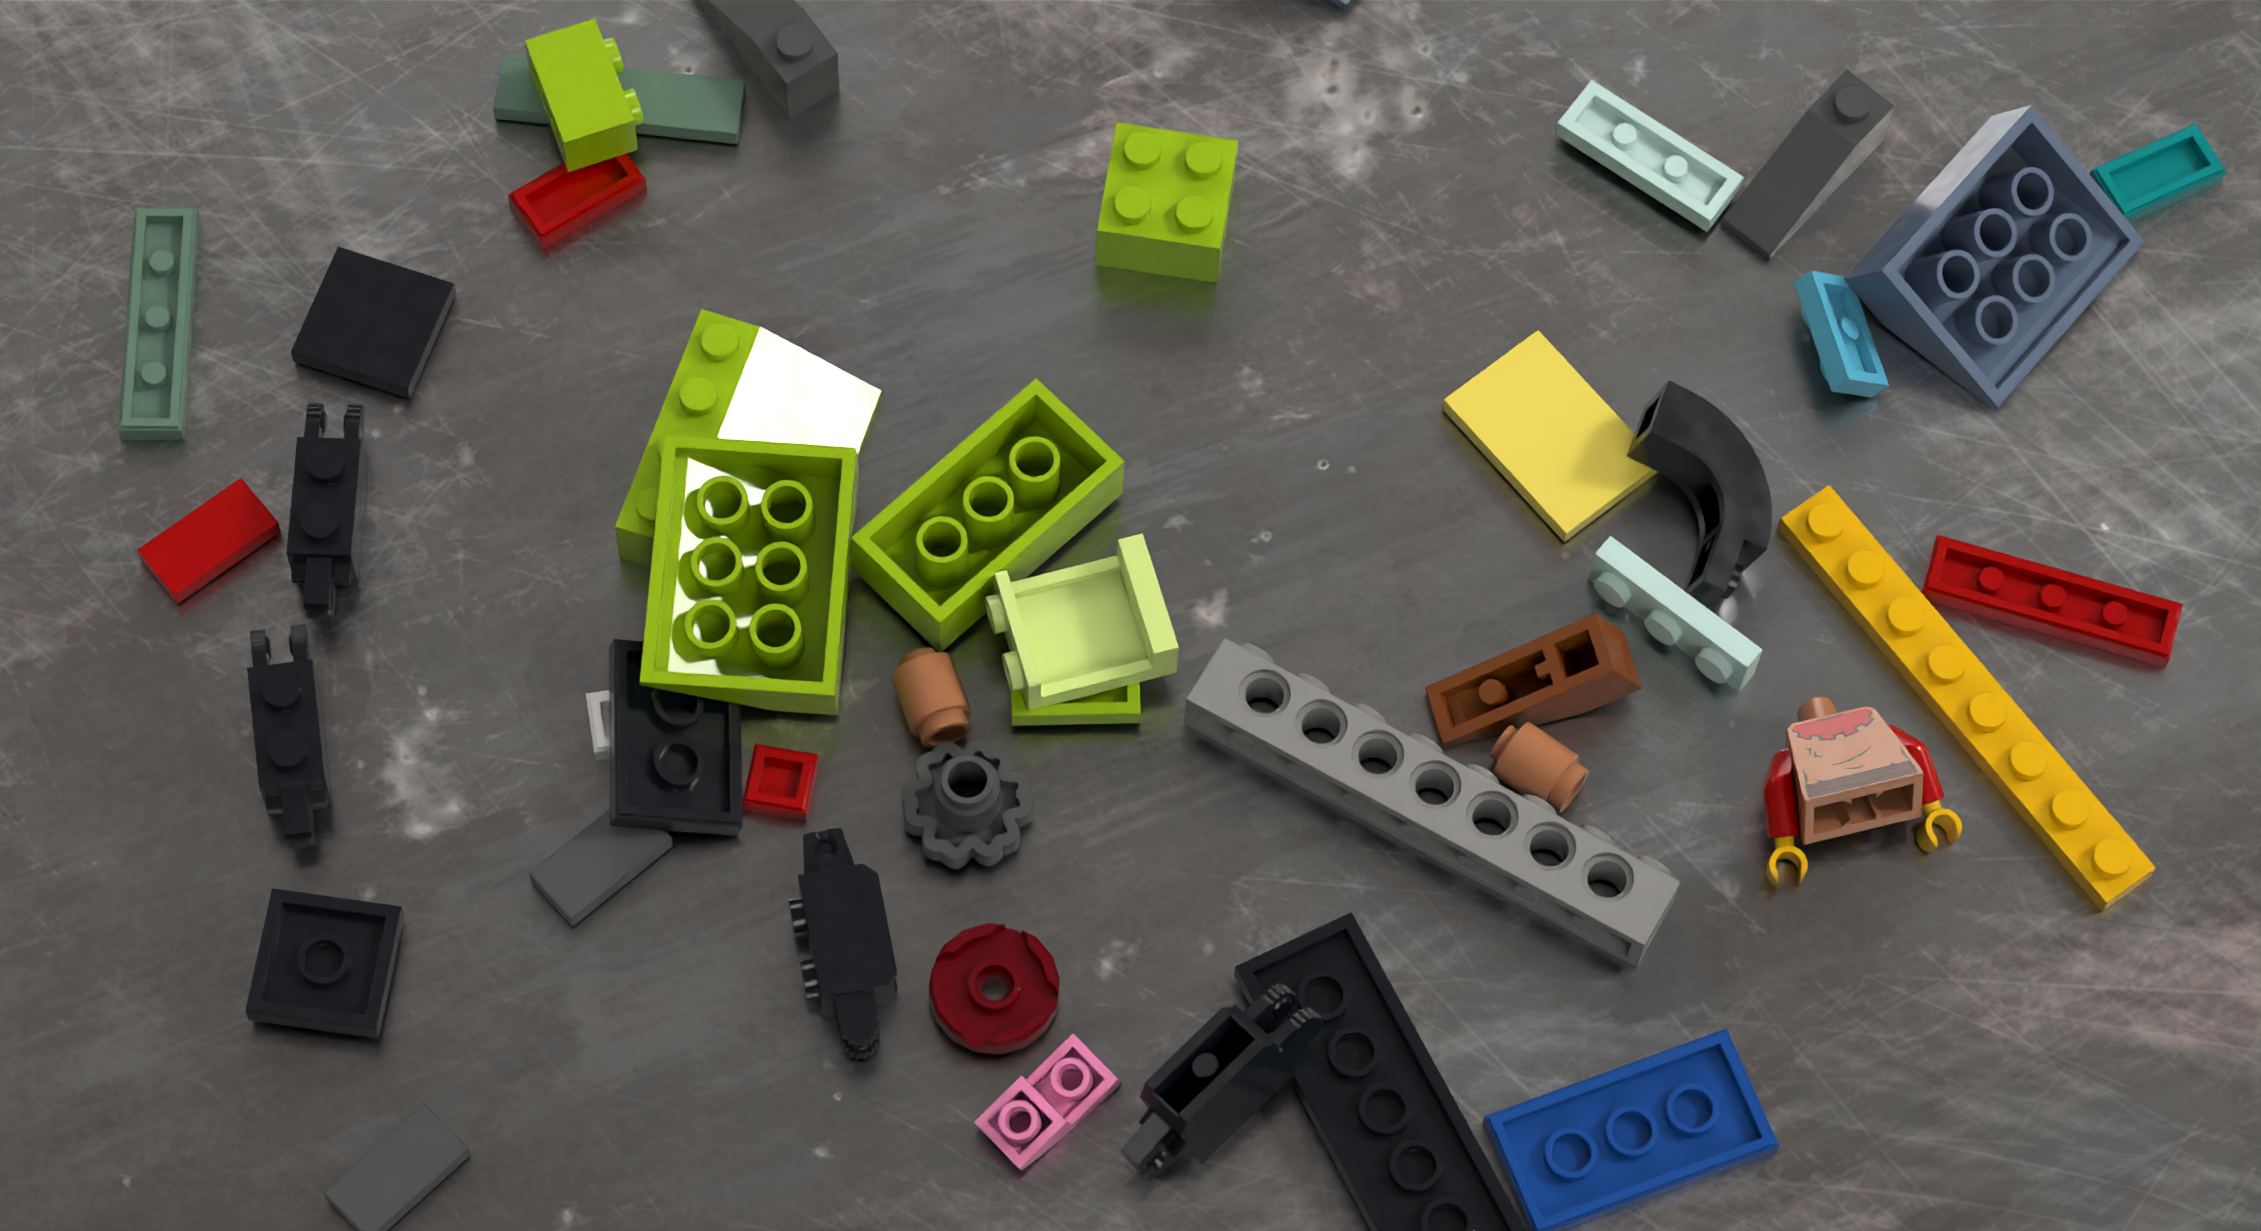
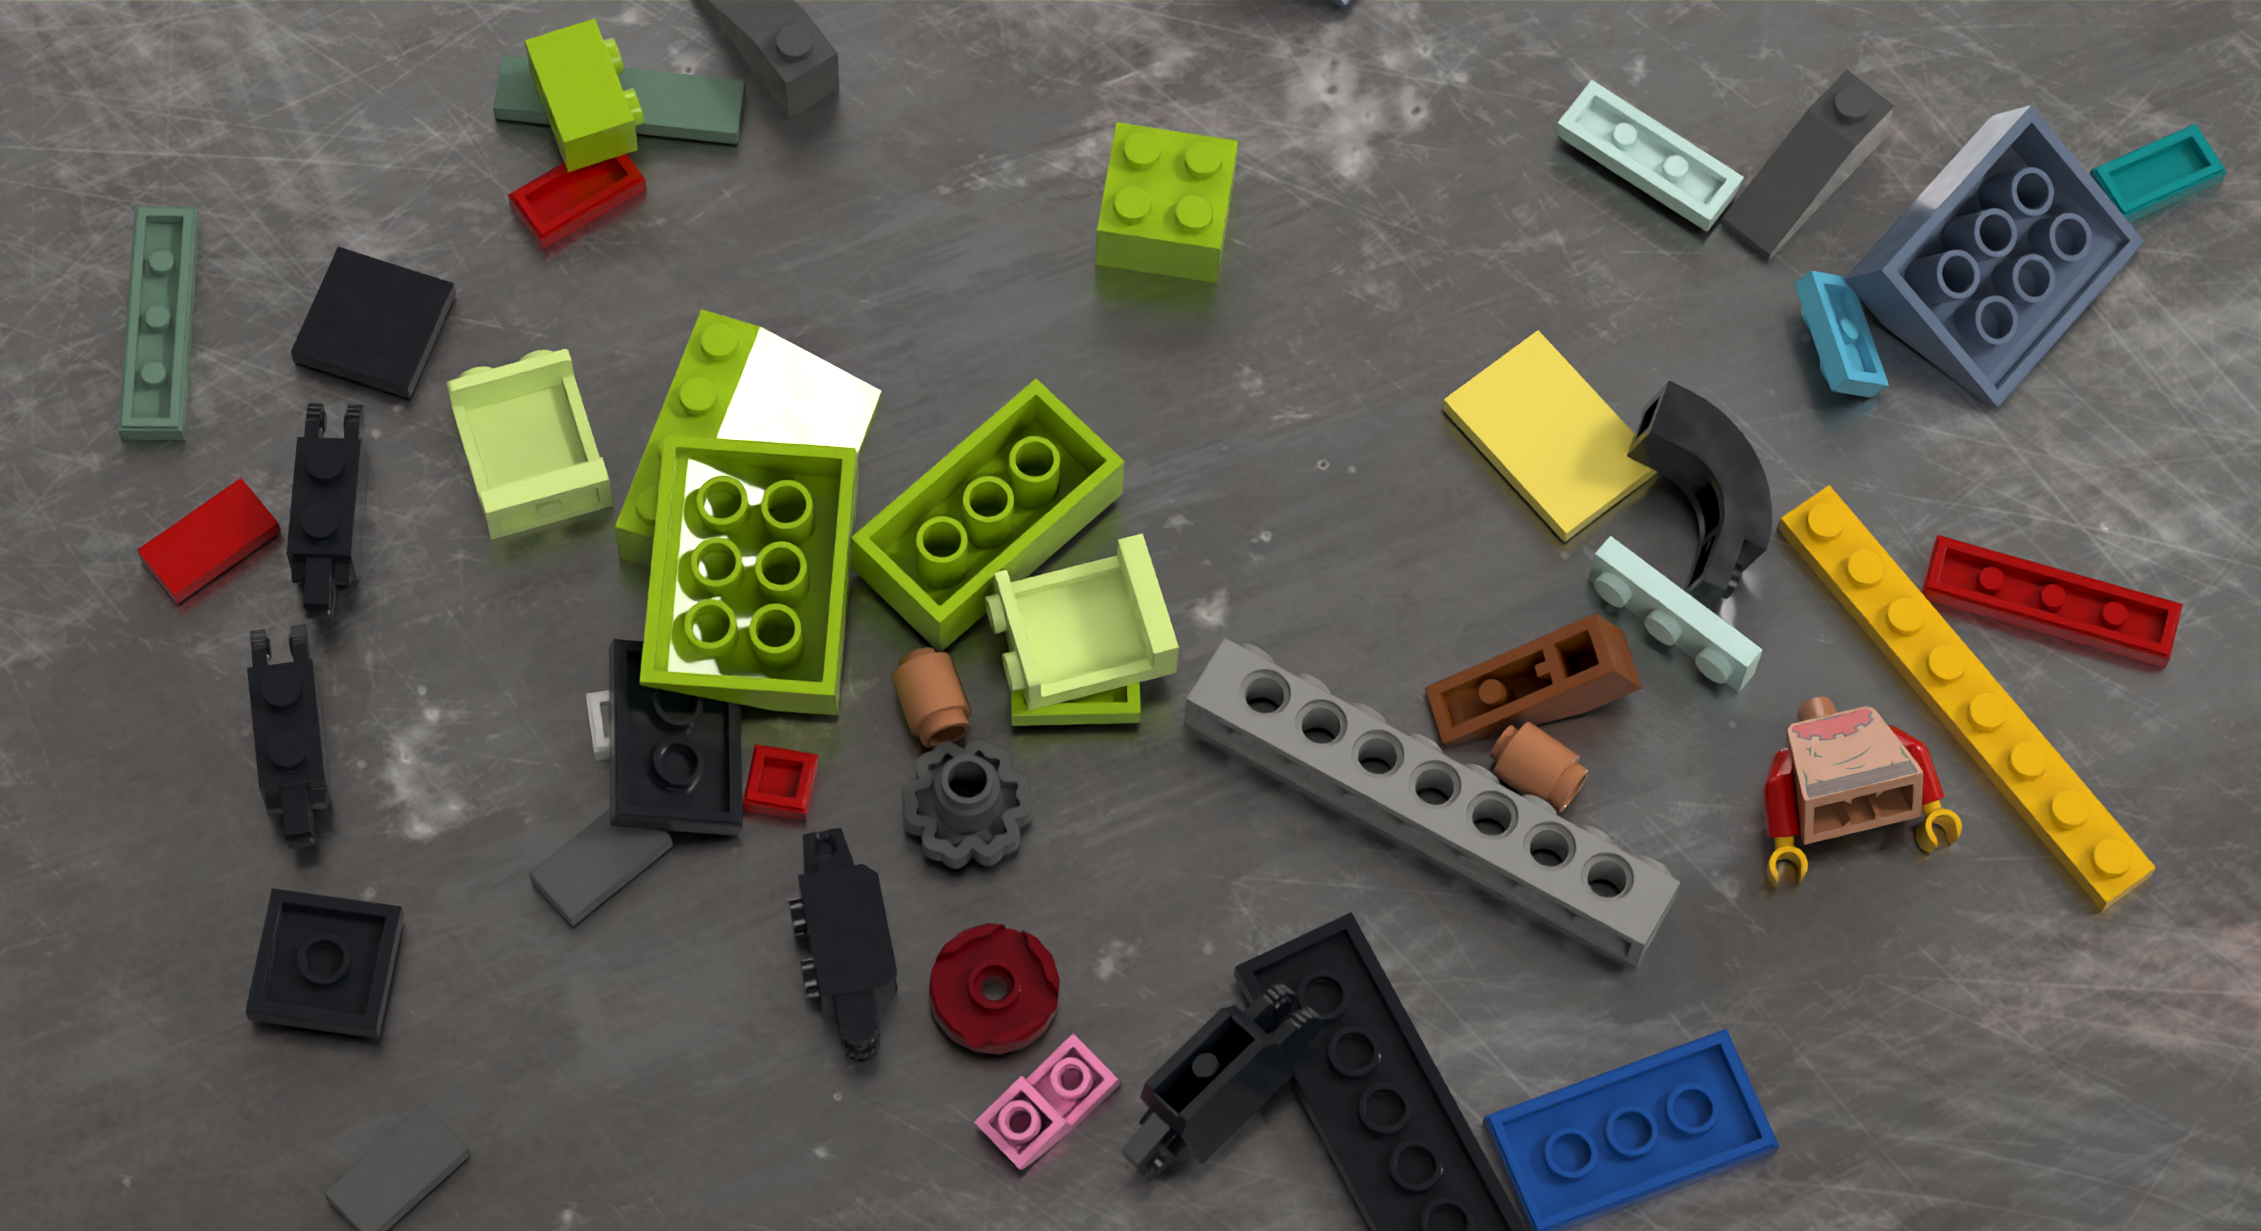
none -> yellowish green panel [446,349,613,540]

